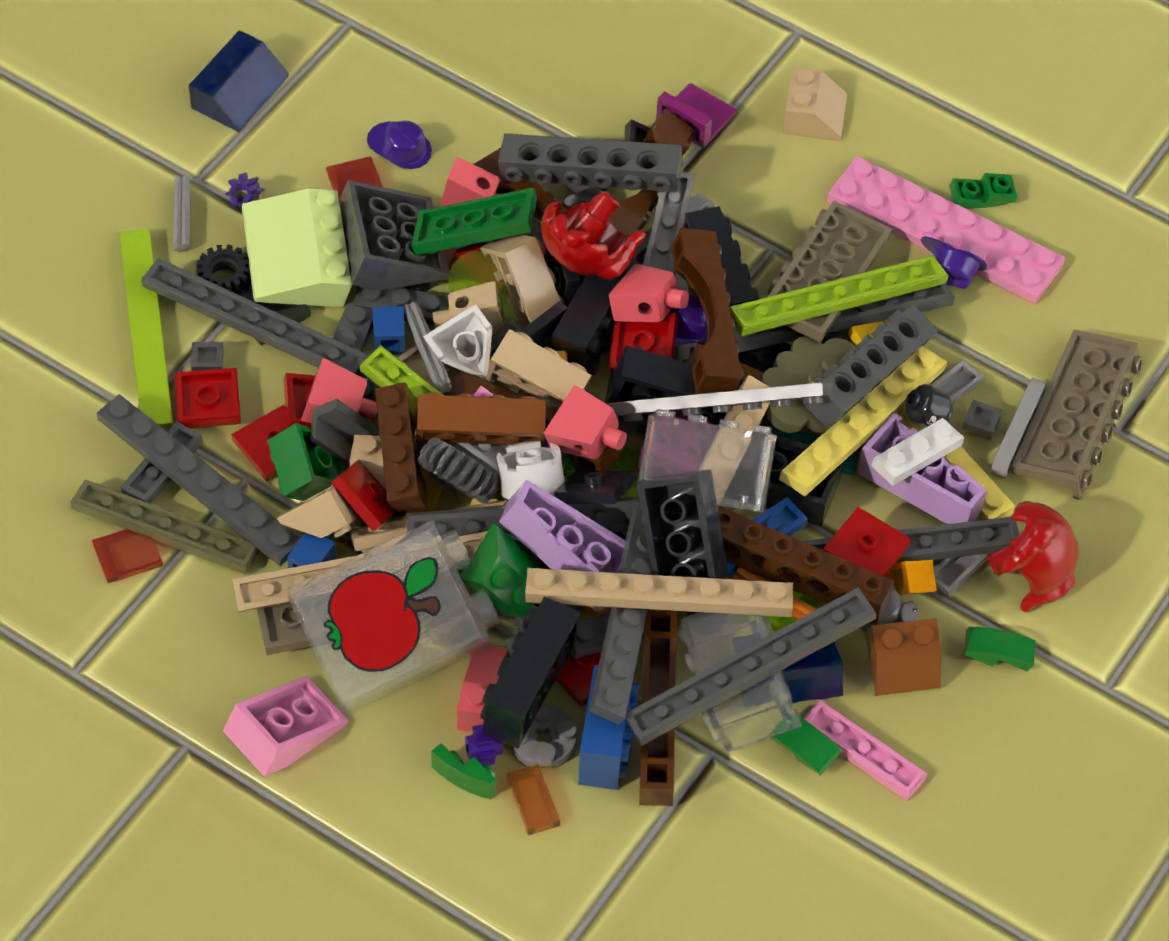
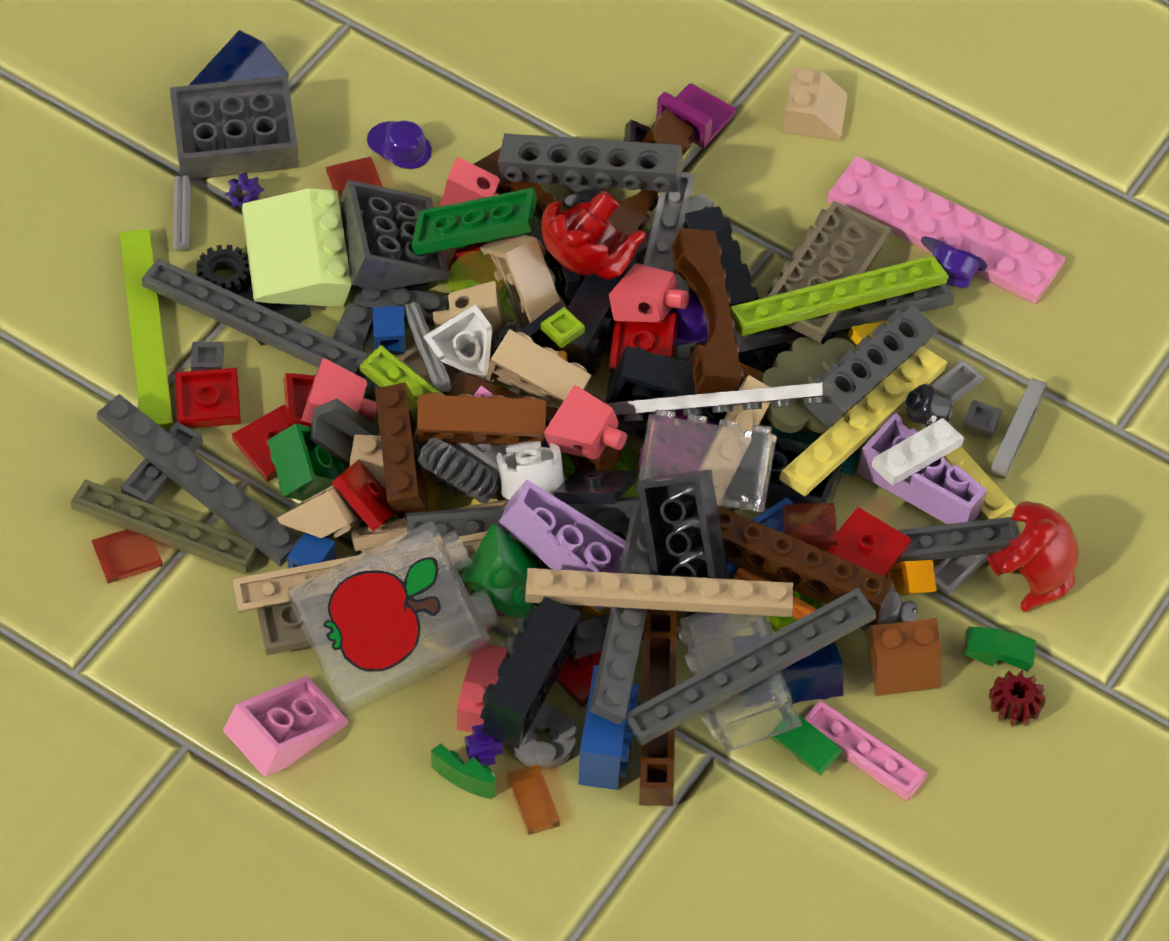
green slope [949,173,1017,209] -> none
dark tan bracket [1011,329,1143,499] -> none
none -> flat silver slope [170,75,299,179]
none -> lime tile [541,307,585,348]
none -> clear red piece [783,503,838,551]
none -> dark red gear [989,670,1046,727]

